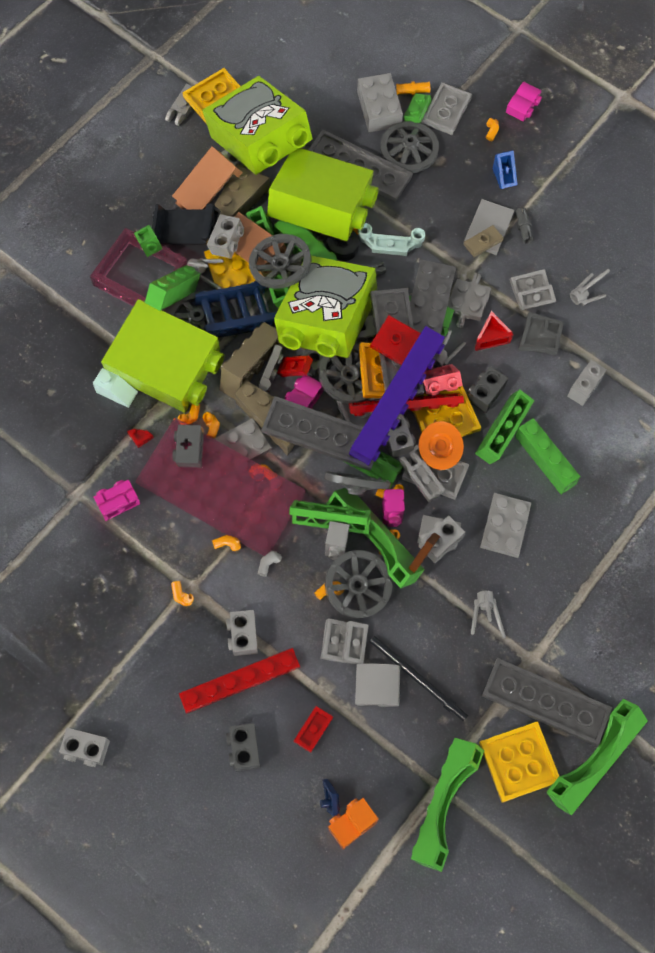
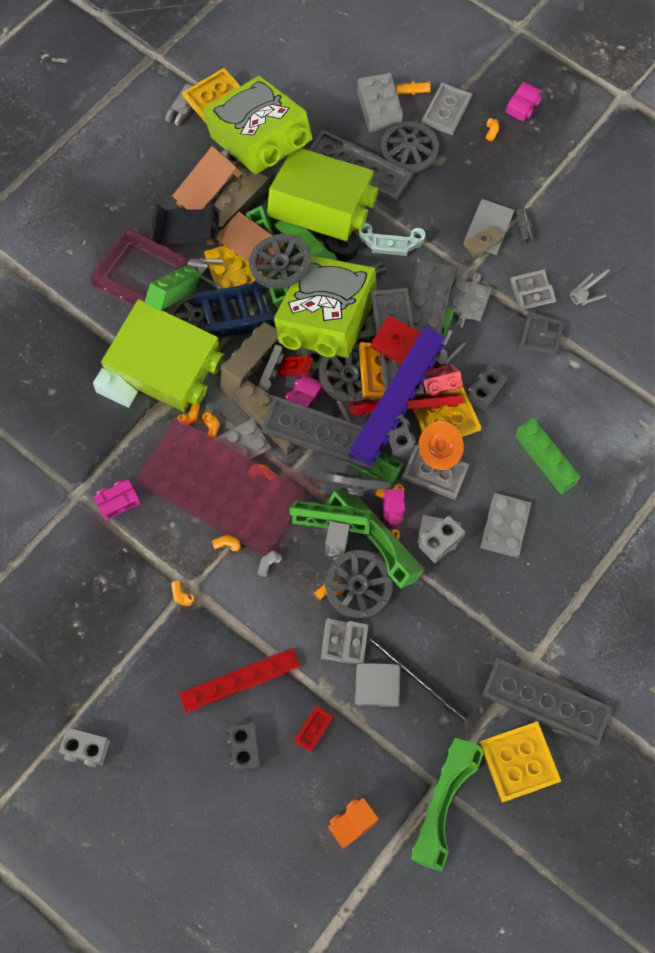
red tile [127,429,154,448] -> none
bright green bracket [134,225,162,257] -> none
dark grey brick [173,425,204,468] -> none
light grey brick [207,214,244,259] -> none
light grey brick [227,610,258,656] -> none
dark blue piece [320,779,340,816] -> none
light grey hinge [400,451,445,502] -> none
bright green plate [403,94,432,123] -> none
reddish brown tile [409,533,441,573] -> none
light grey plant [471,591,506,639] -> none
red slope [475,311,513,351] -> none
bright green brick [475,389,535,464] -> none
blue slope [492,150,518,189] -> none
bright green arch [546,699,648,815] -> none
light grey brick [567,360,607,406] -> none

